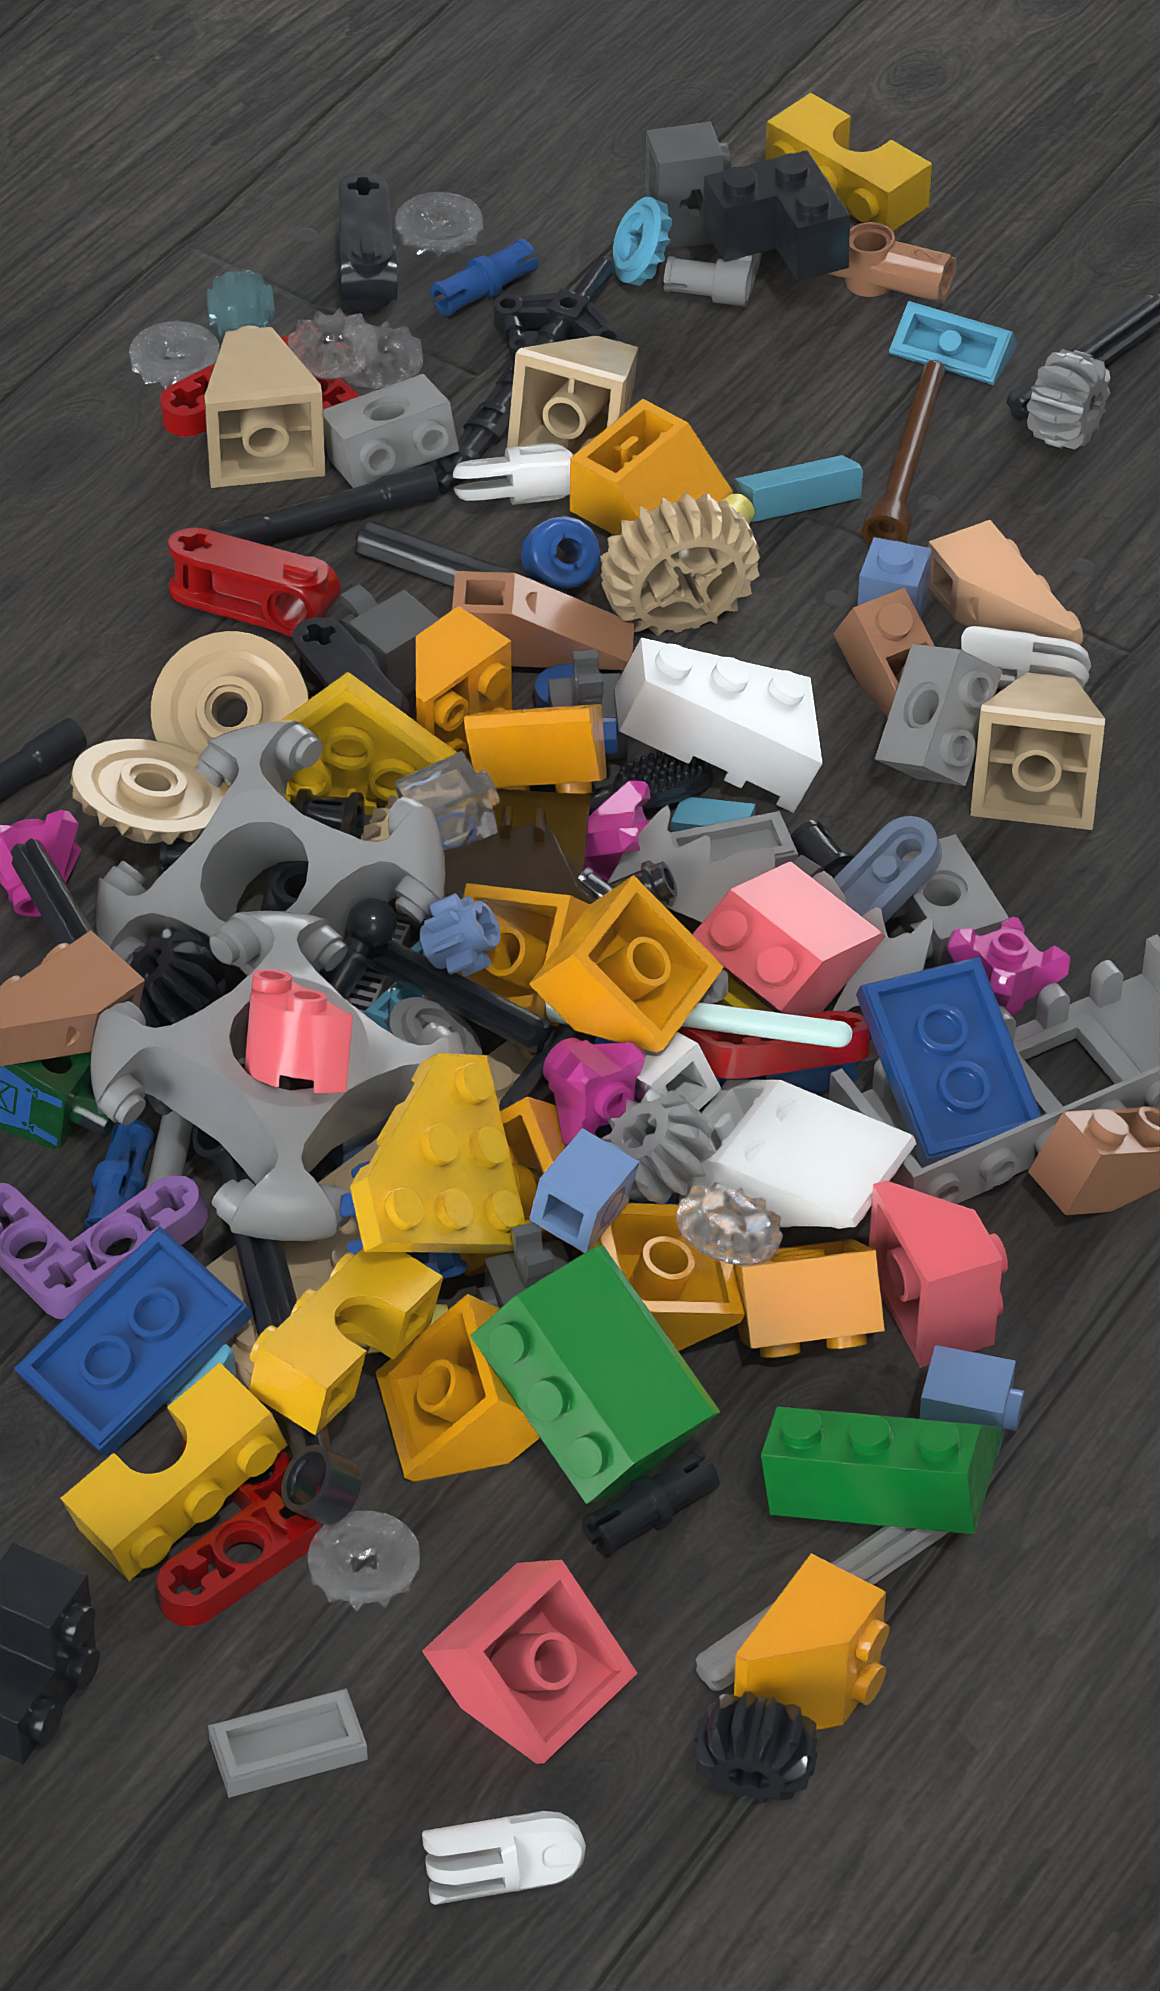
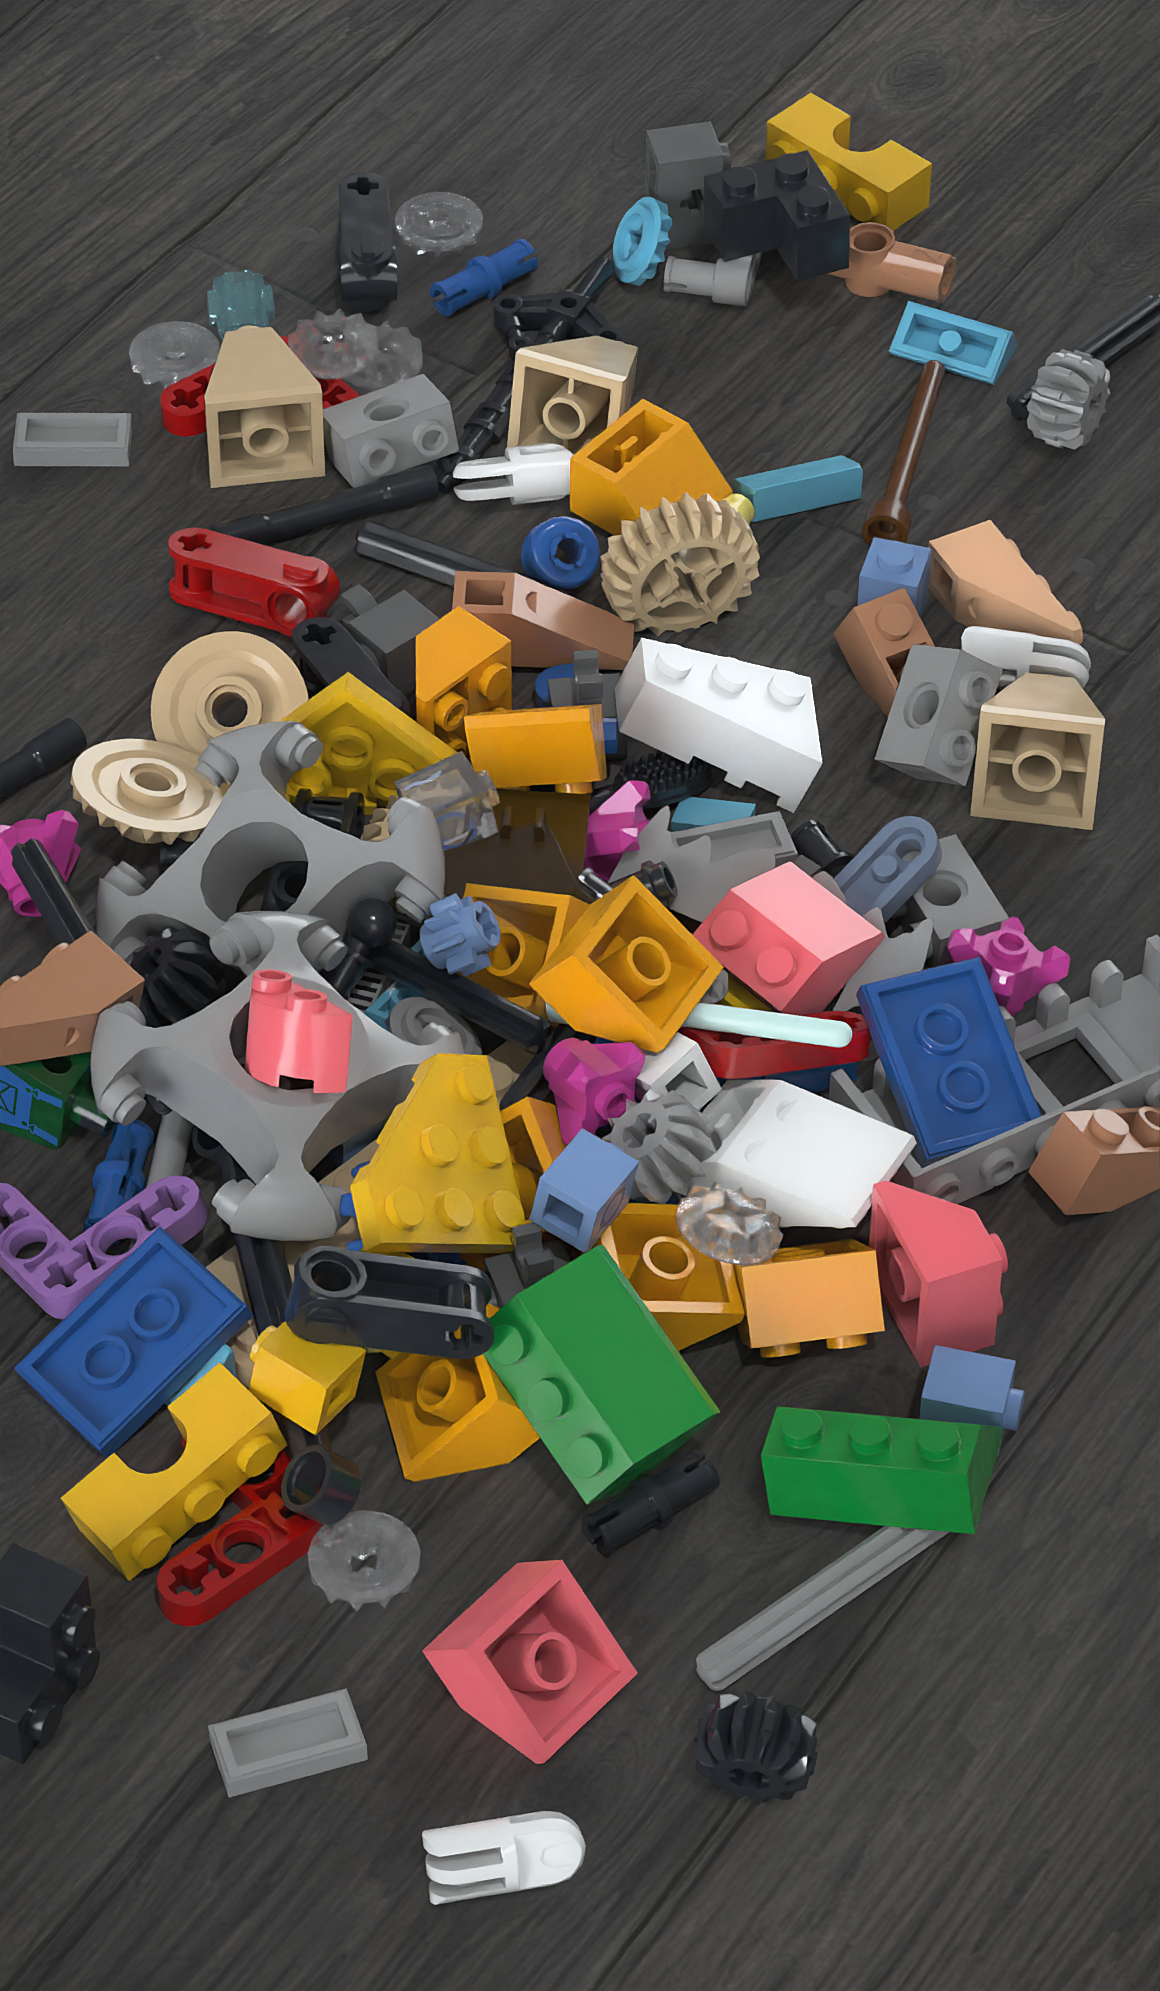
light orange slope [734,1553,890,1730] -> none
none -> light grey tile [13,413,132,466]
none -> black piece [284,1246,494,1359]

